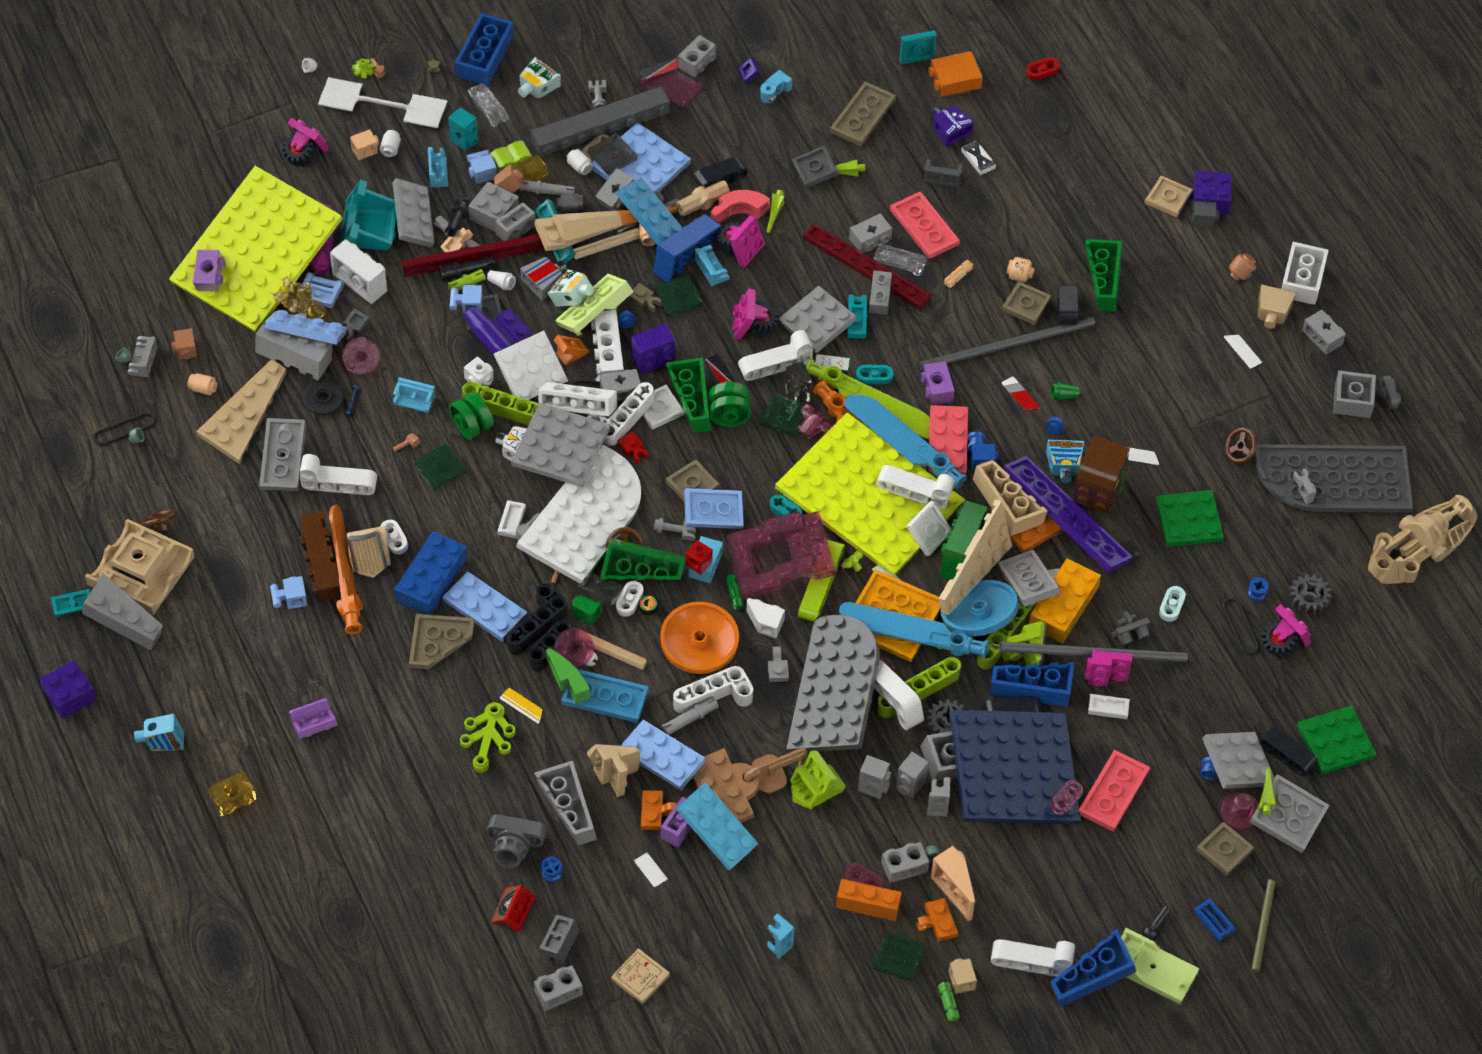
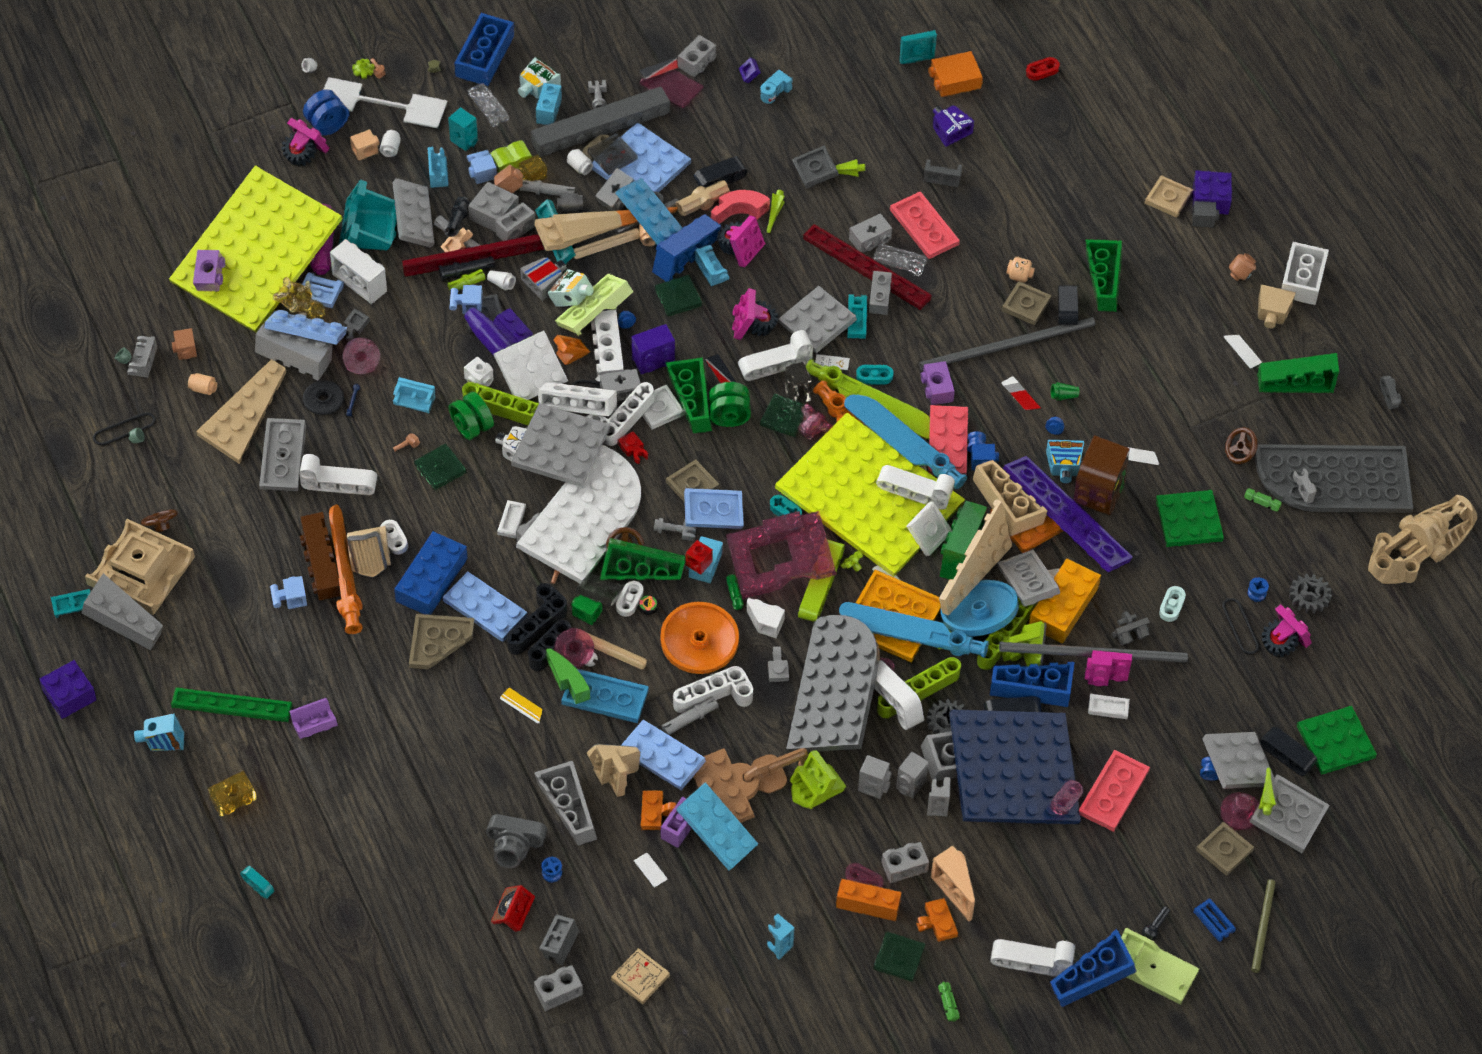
lime plant [460,703,515,773] -> none
dark tan plate [628,283,662,312] -> none
dark tan plate [830,82,896,147] -> none
sand green hinge [924,845,940,863] -> none
light nougat axle [944,260,973,288] -> none
tan brick [949,959,977,994] -> none
tile [961,141,996,175] -> none
light grey brick [1302,310,1346,355] -> none
light grey brick [1333,370,1376,418] -> none
none -> green tile [171,687,293,722]
none -> teal beam [240,866,274,899]
none -> blue wheel [303,89,349,136]
none -> medium azure brick [536,83,562,125]
none -> bright green axle [1244,488,1282,511]
none -> green wedge [1257,353,1339,393]

